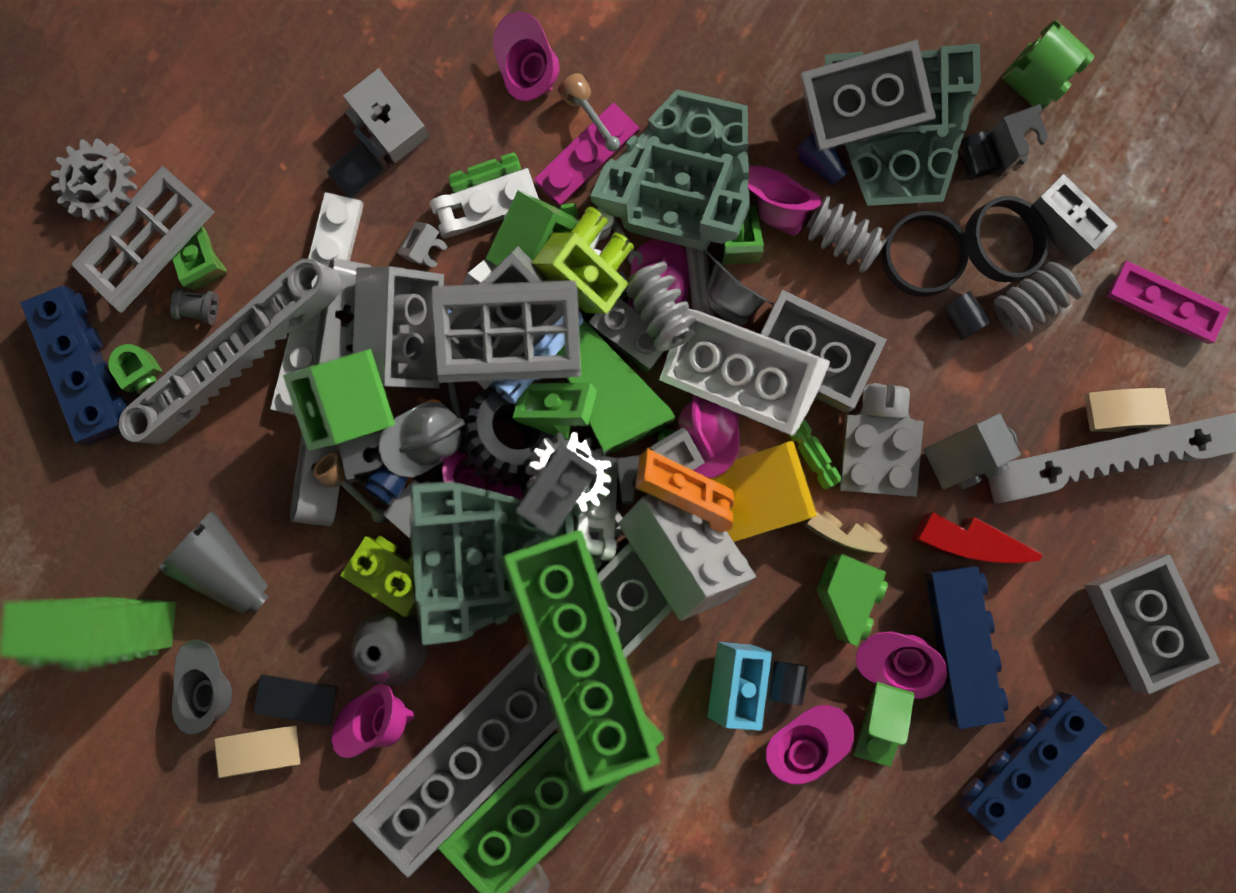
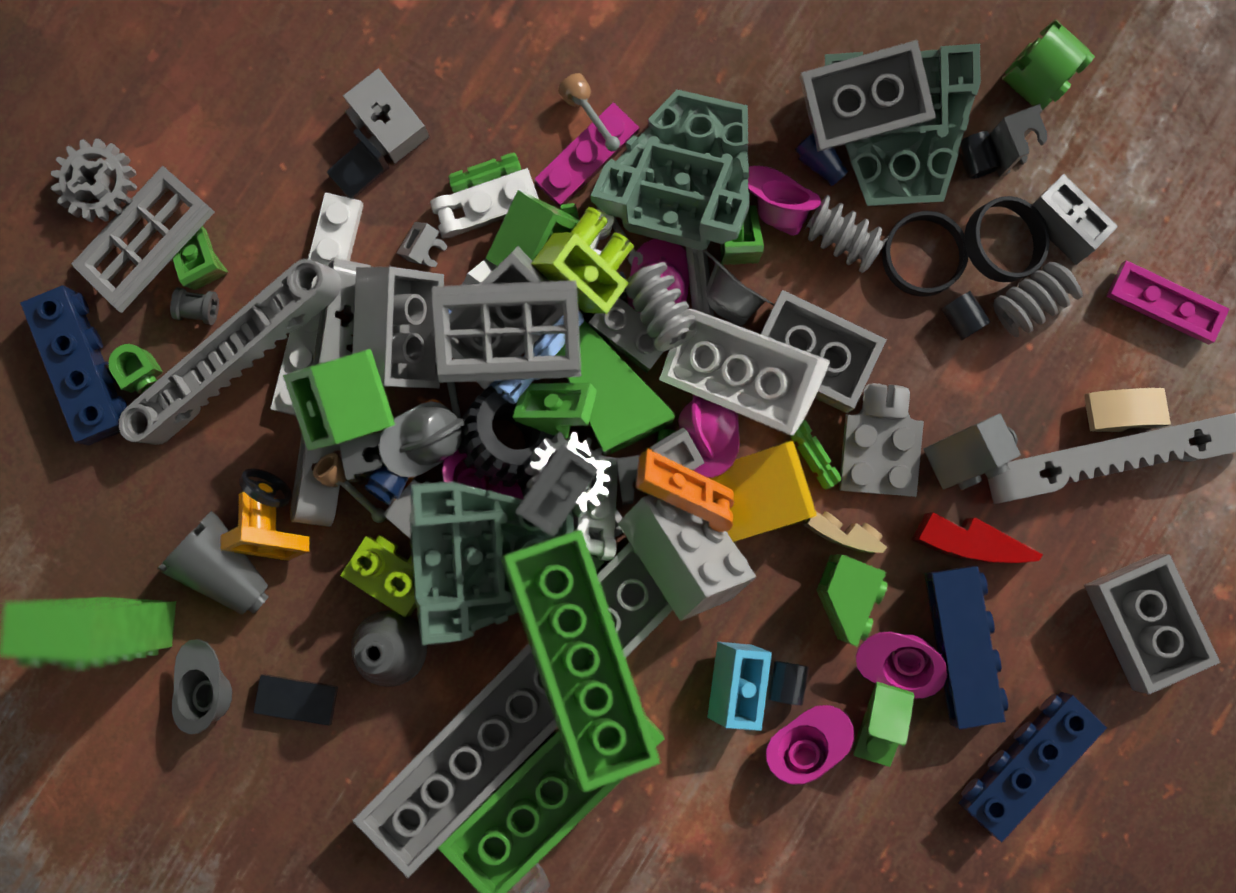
tan slope [214,726,300,778] -> none
dark pink piece [332,683,414,759] -> none
dark pink piece [493,11,560,101] -> none
none -> light orange piece [220,468,309,561]

